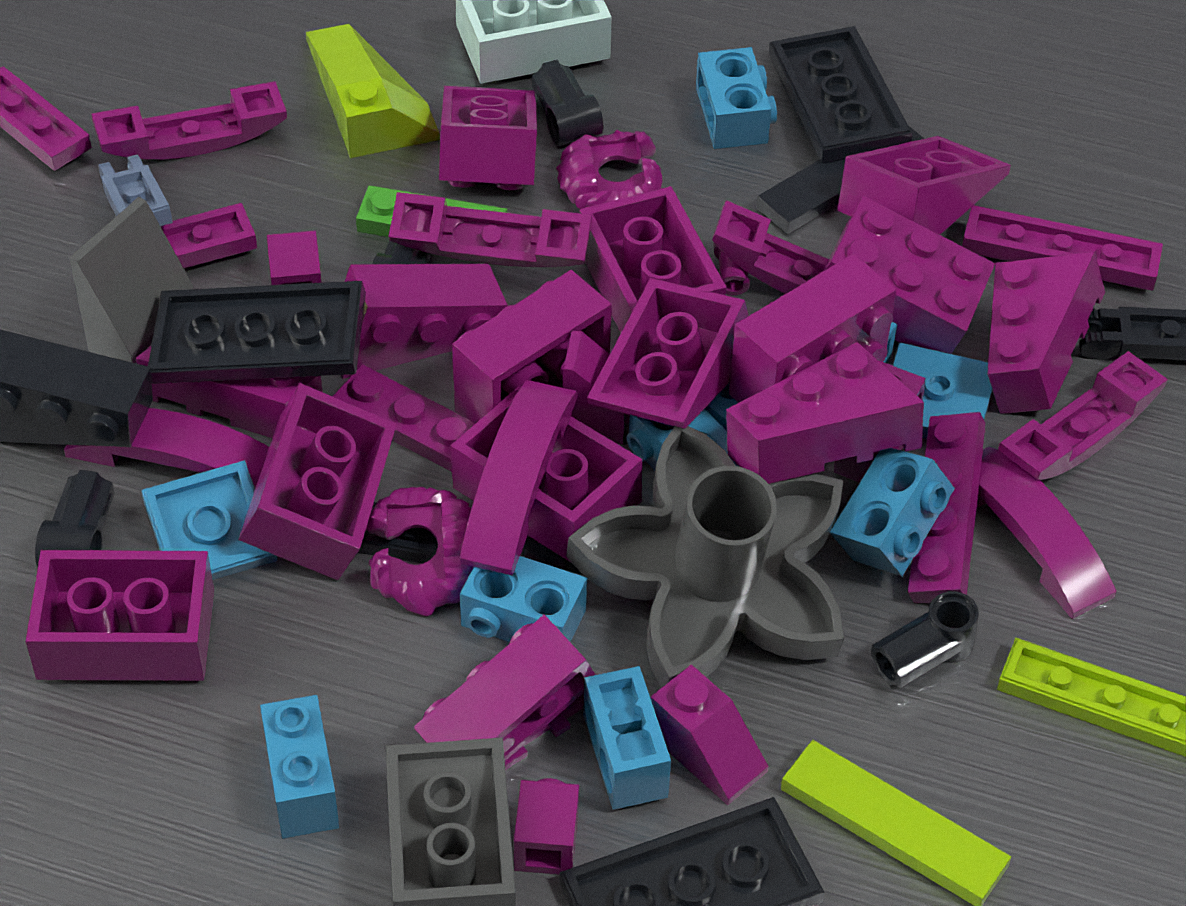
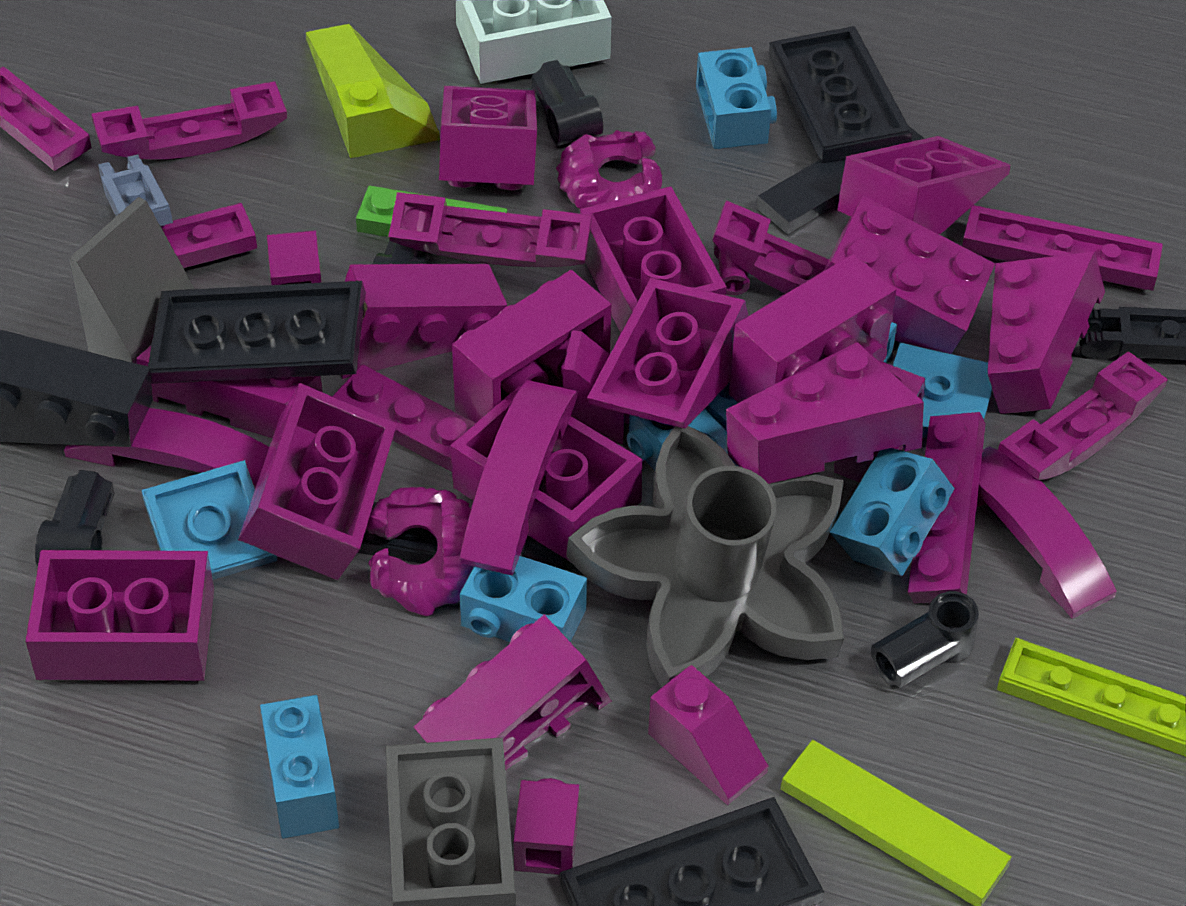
dark azure brick [583,666,671,810] -> none

